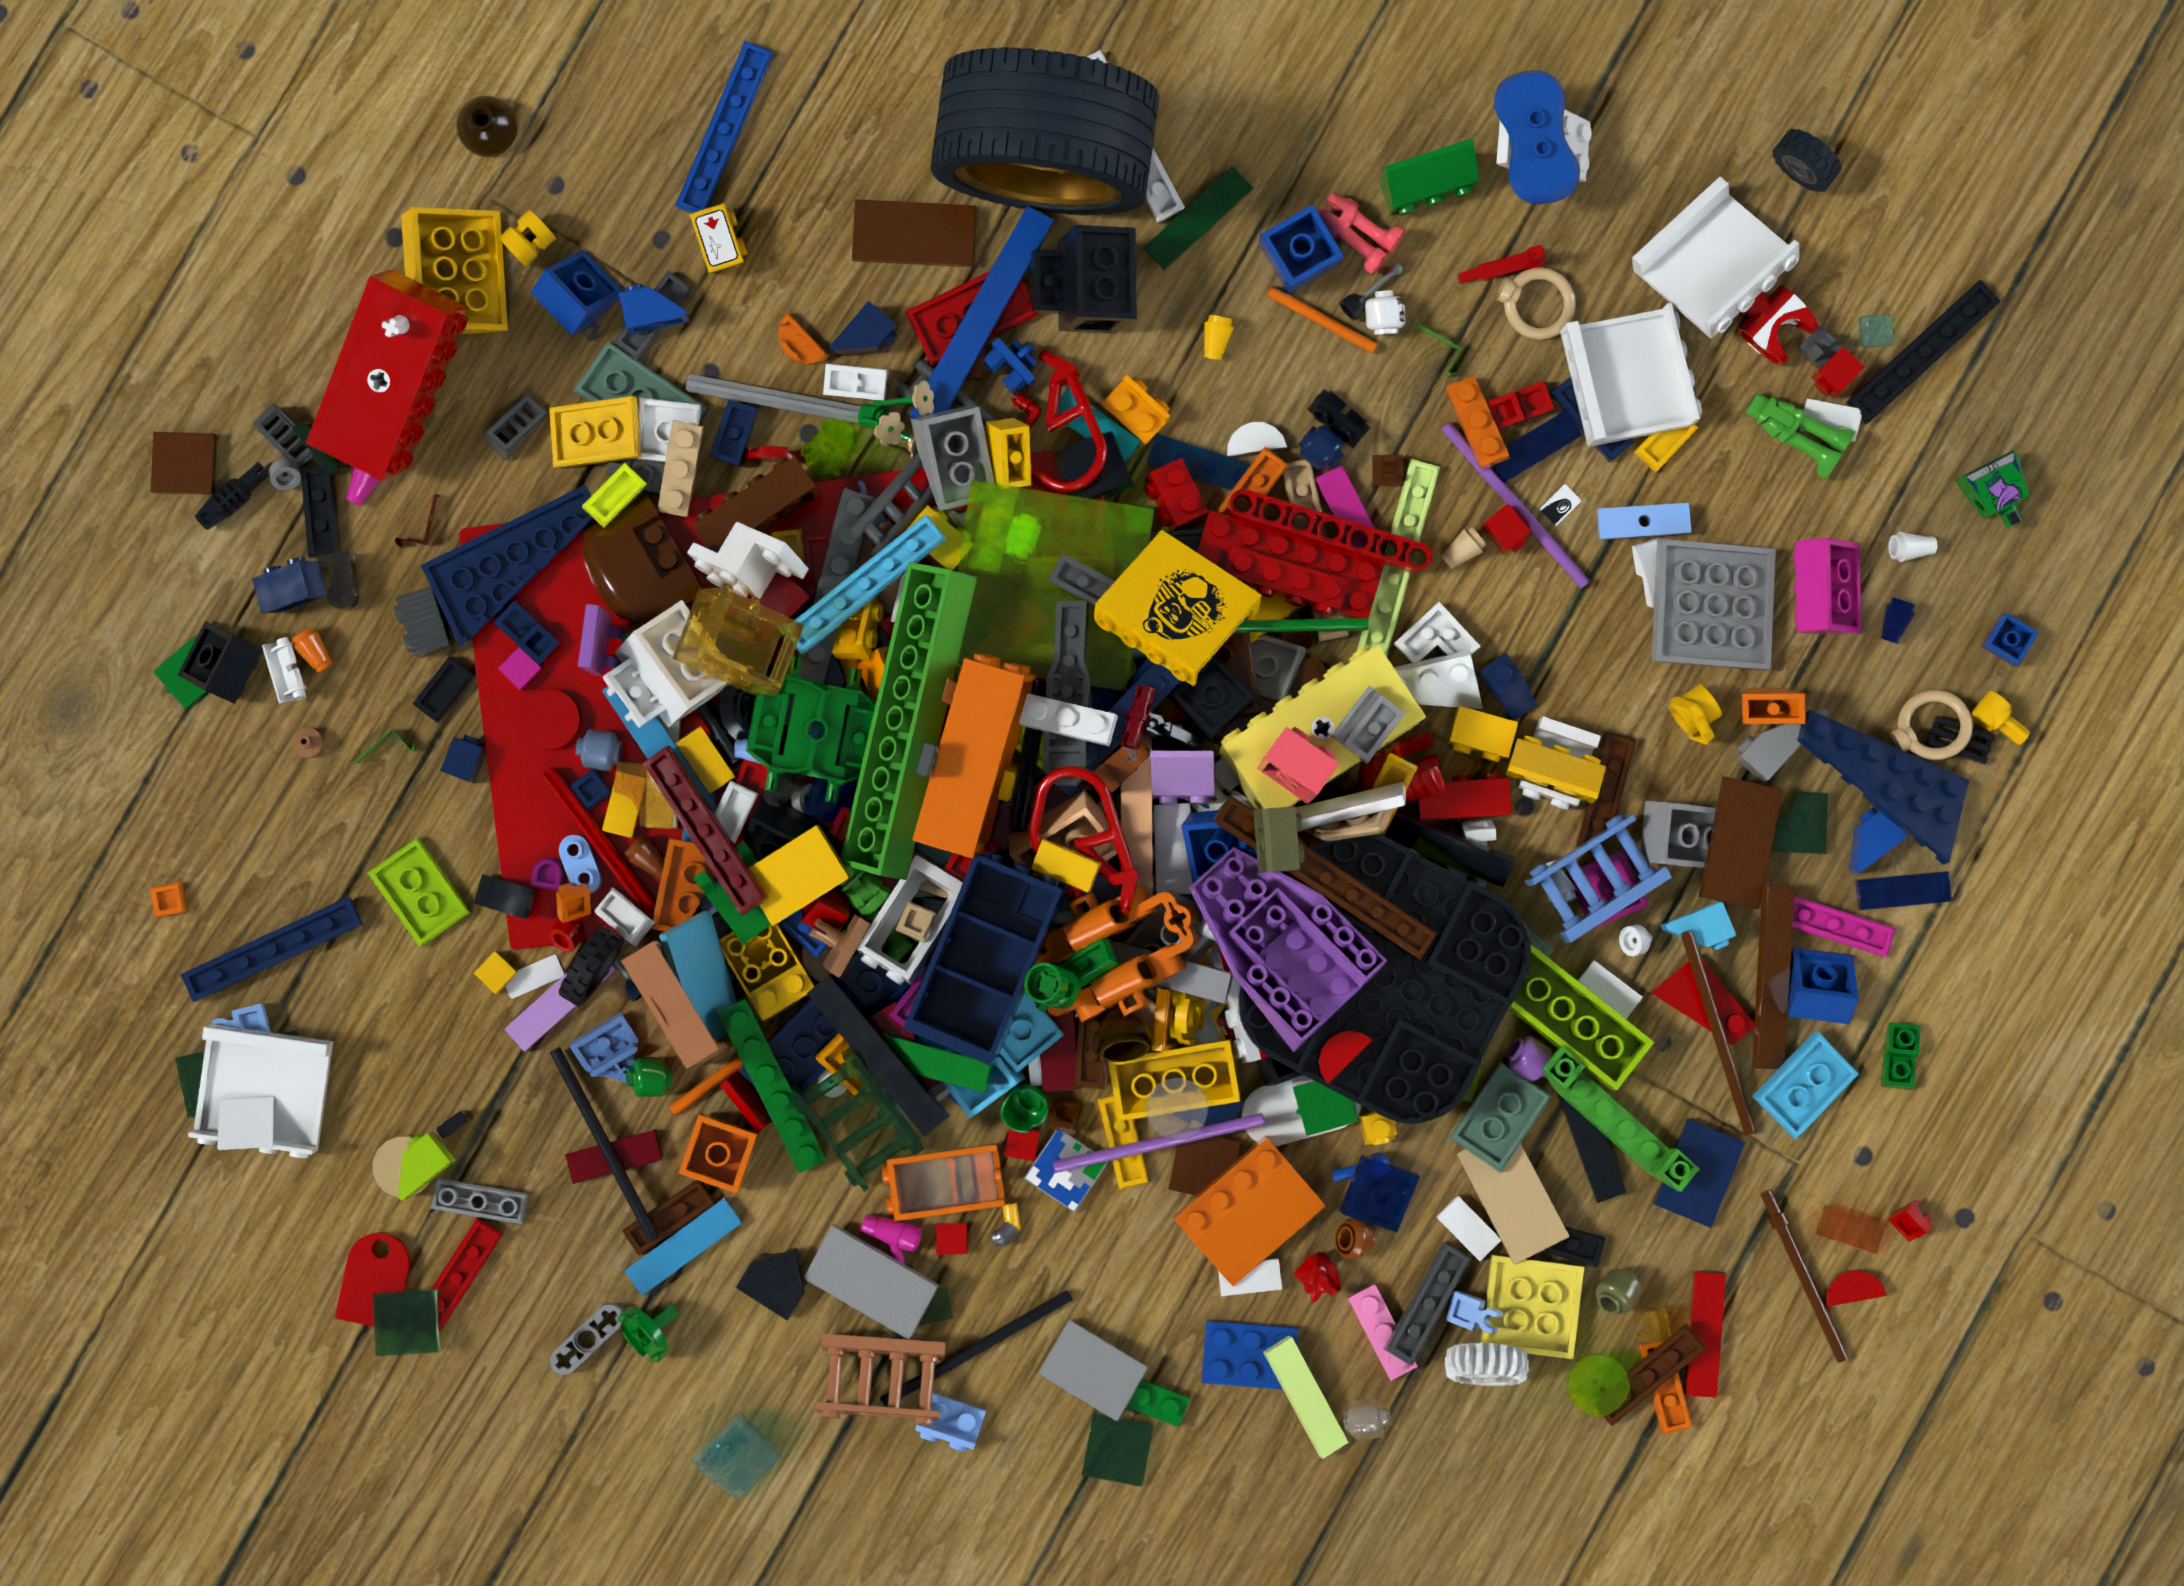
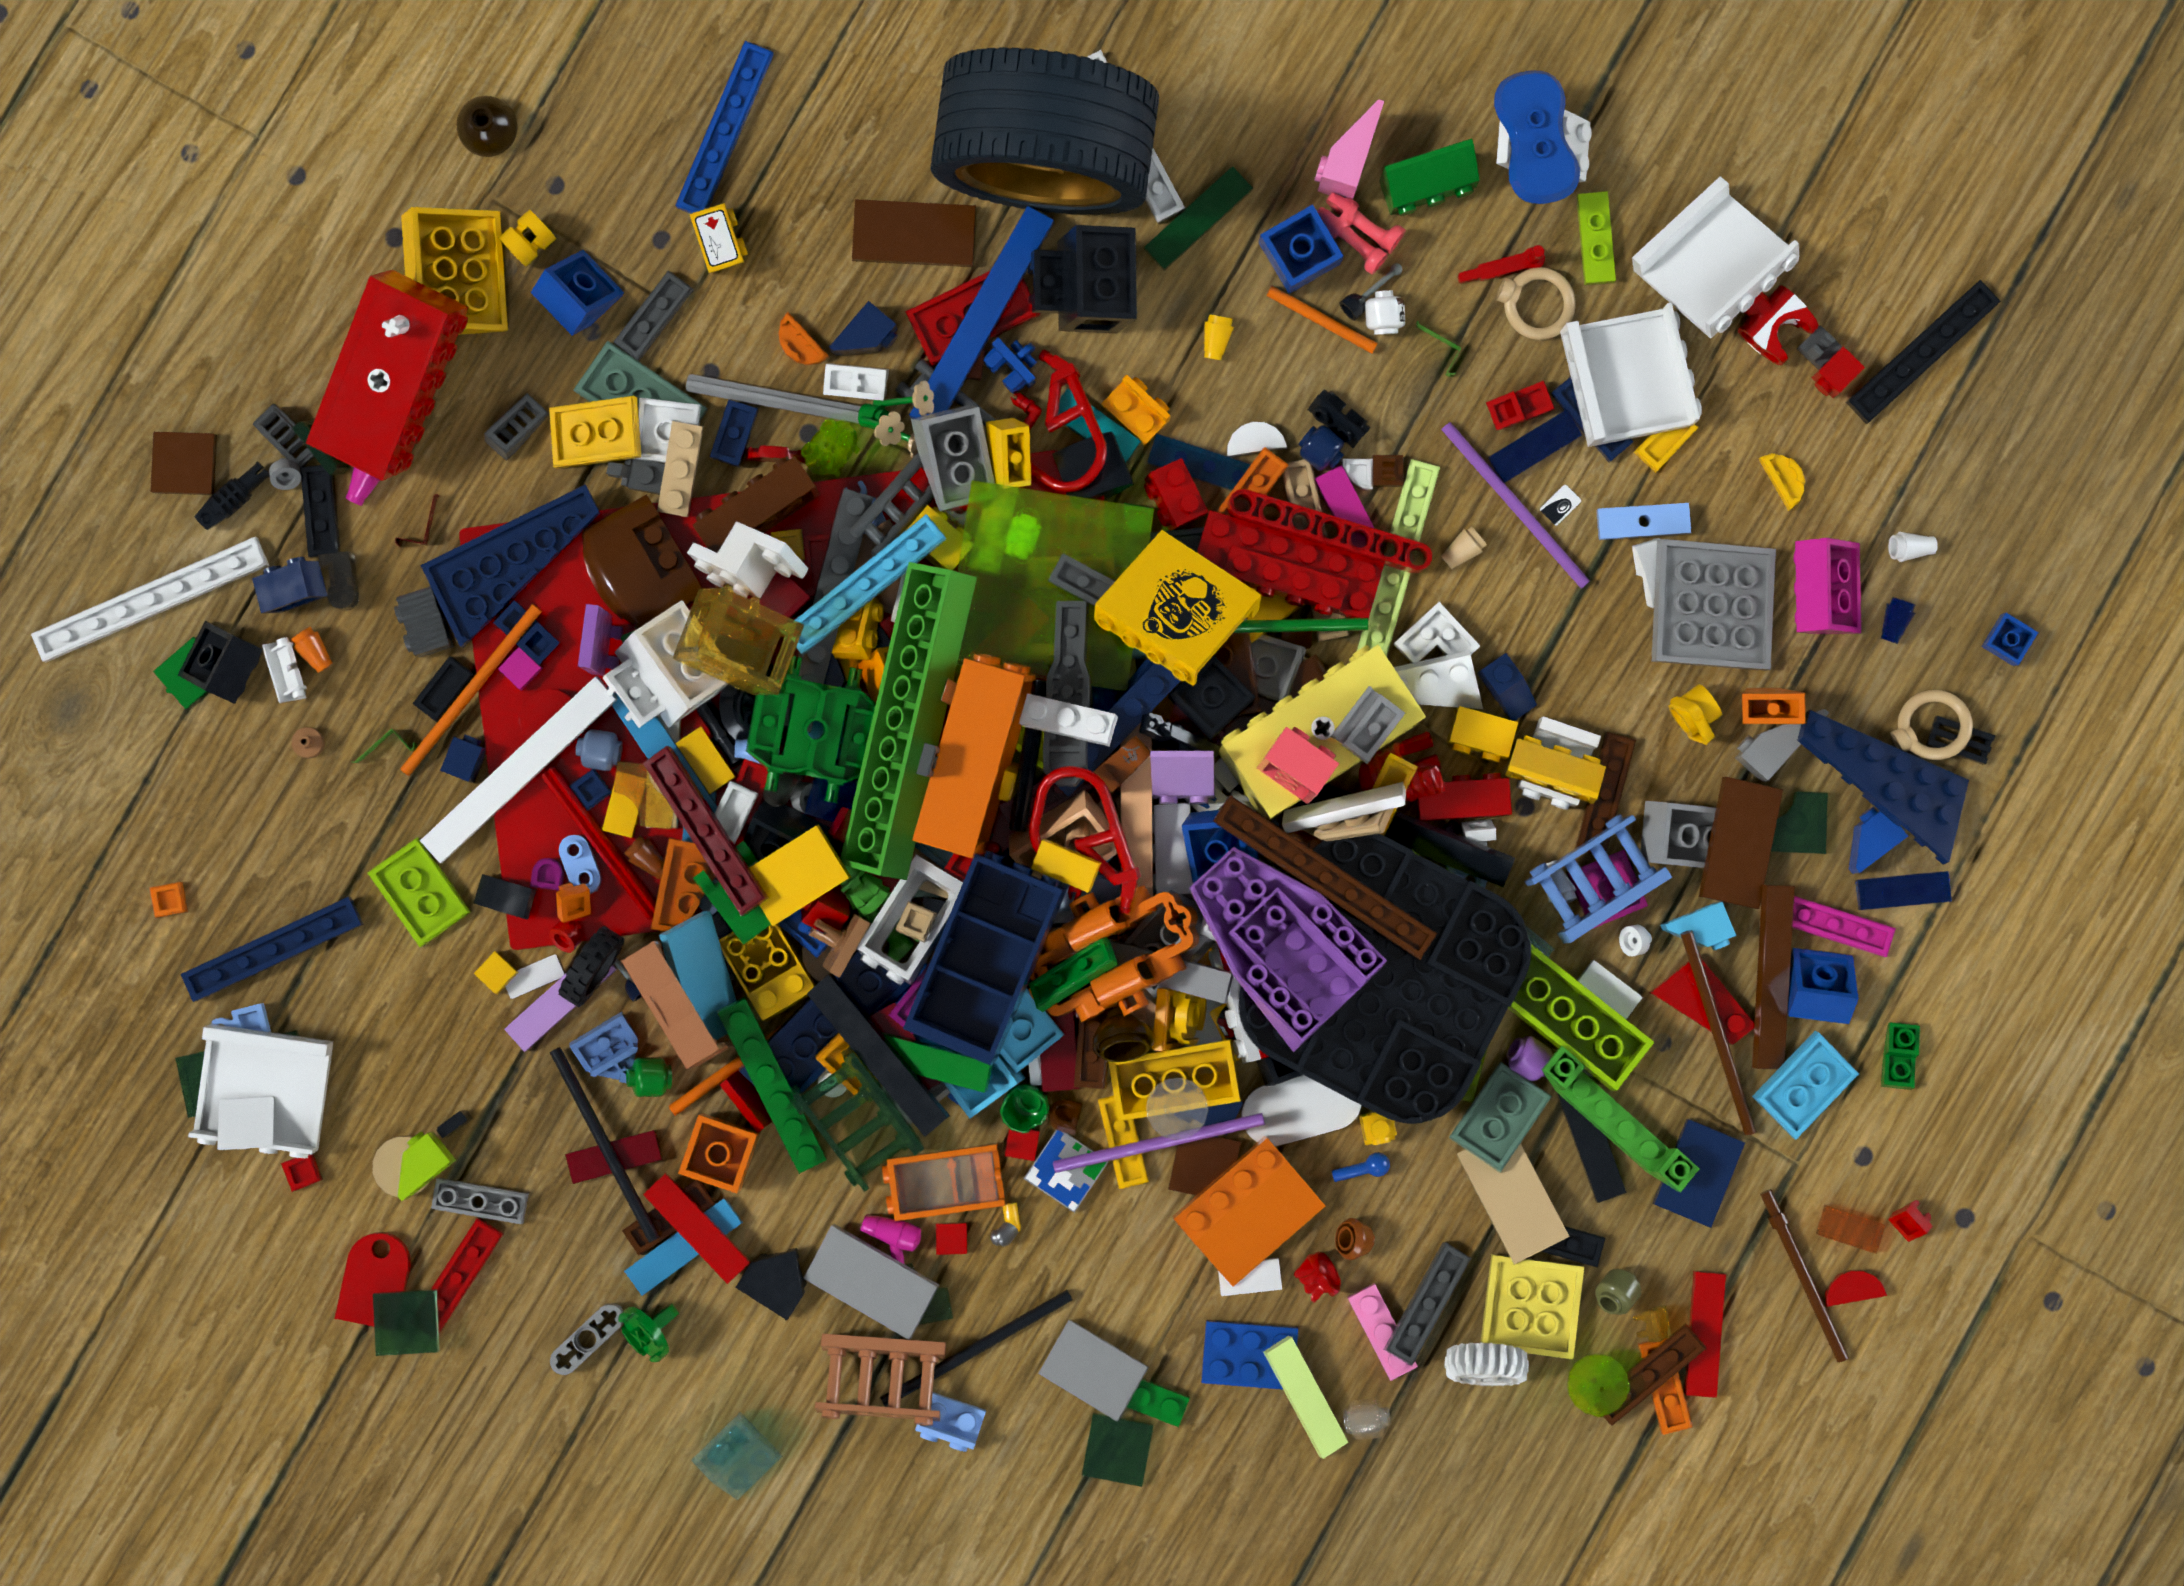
neon yellow tile [582,463,647,528] -> none
white tile [594,887,655,947] -> none
blue slope [619,284,690,334] -> none
green wheel [1024,963,1080,1009] -> none
dark red pin [1120,684,1156,750] -> none
olive slope [1253,807,1304,873] -> none
green piece [1292,1081,1358,1136] -> none
red tile [1319,1031,1372,1084] -> none
clear blue plate [1339,1154,1420,1232] -> none
white tile [1436,1195,1501,1261] -> none
orange plate [1446,376,1510,470] -> none
light blue plate [1446,1291,1503,1333] -> none
red brick [1481,504,1531,554] -> none
bright green piece [1746,393,1856,480] -> none
black wheel [1772,128,1842,192] -> none
white sticker [1799,399,1862,442] -> none
clear light blue tile [1859,314,1894,348] -> none
torso [1955,450,2029,528] -> none
yellow axle [1970,690,2030,745] -> none
none -> white tile [31,537,270,663]
none -> red tile [281,1154,323,1192]
none -> orange piece [400,604,542,776]
none -> white tile [420,676,618,863]
none -> red tile [643,1173,751,1284]
none -> bright pink slope [1314,99,1384,200]
none -> white tile [1342,459,1373,490]
none -> lime plate [1576,191,1616,285]
none -> yellow tile [1758,453,1805,511]

